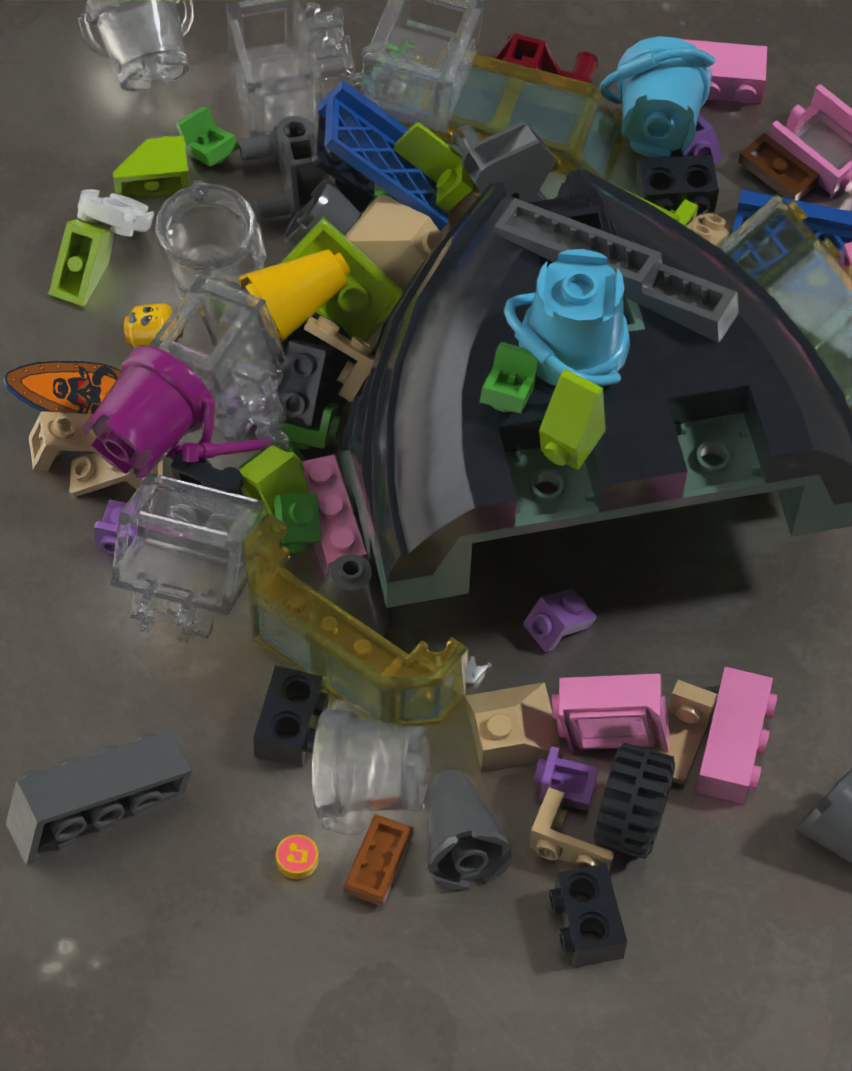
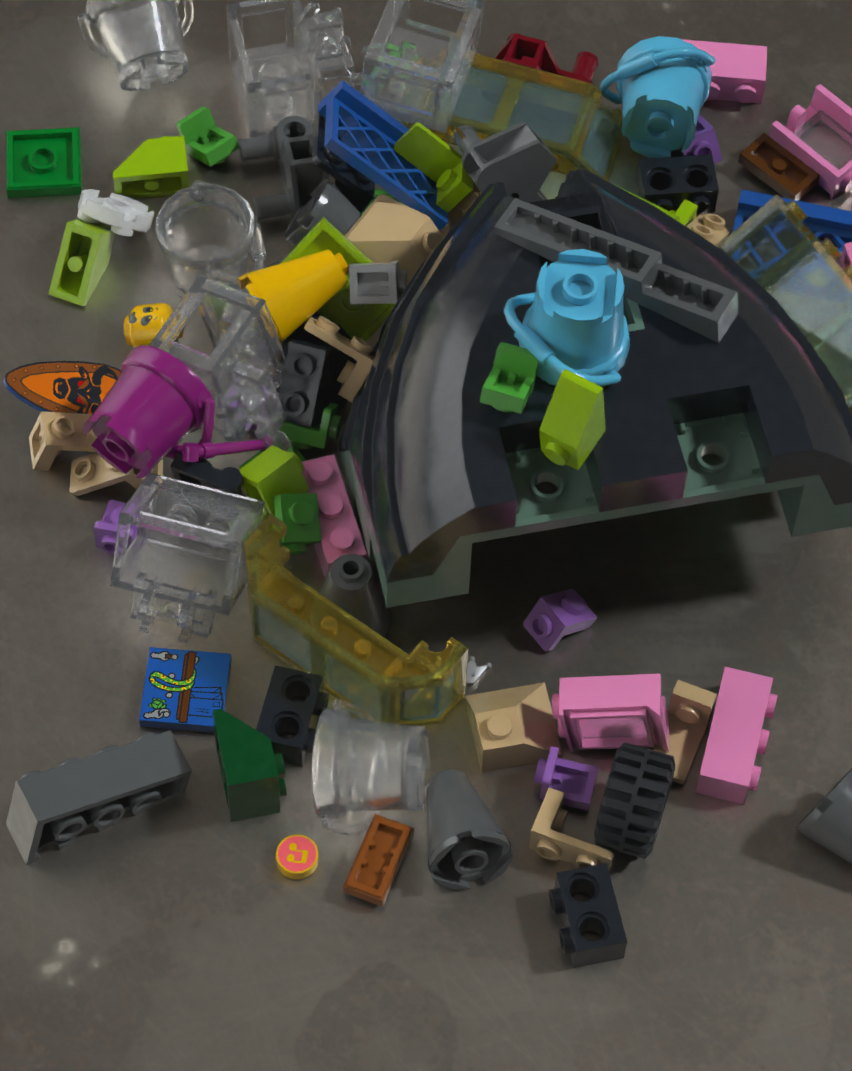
none -> green tile [5,127,82,198]
none -> blue tile [139,647,232,733]
none -> dark green slope [212,709,287,822]
none -> light grey bracket [349,260,407,304]

